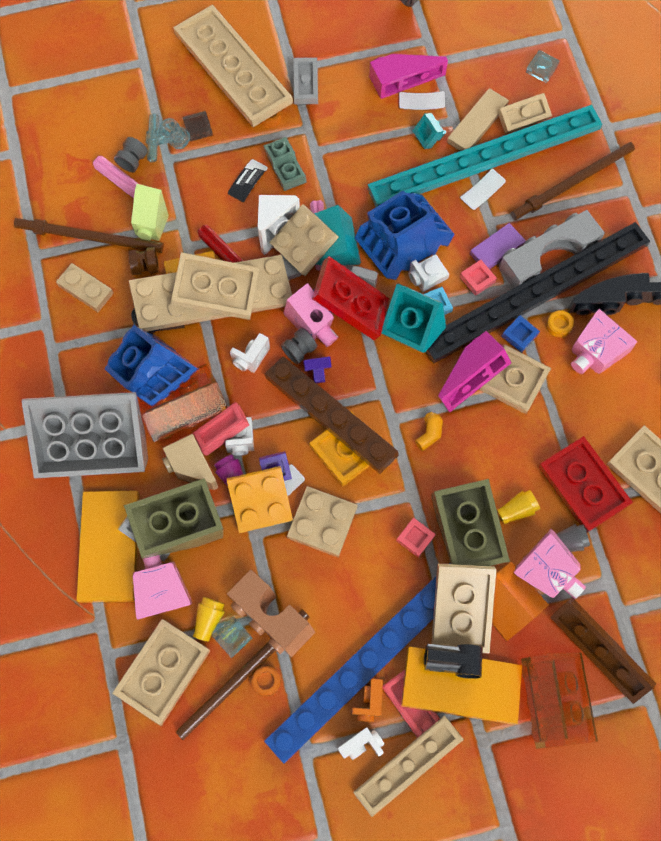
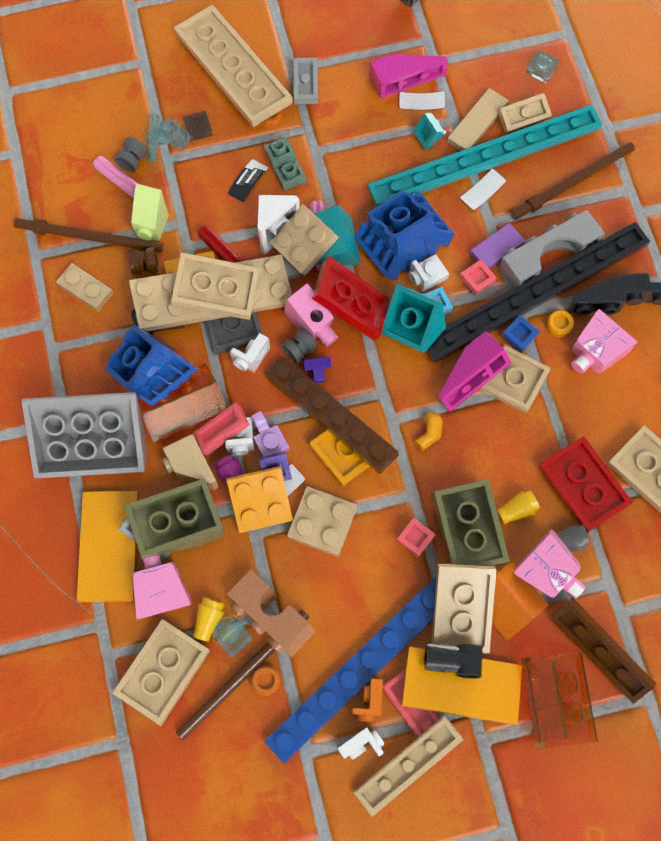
light grey tile [351,266,378,288] -> none
none -> dark grey tile [205,312,263,355]
none -> lavender plate [251,411,290,457]

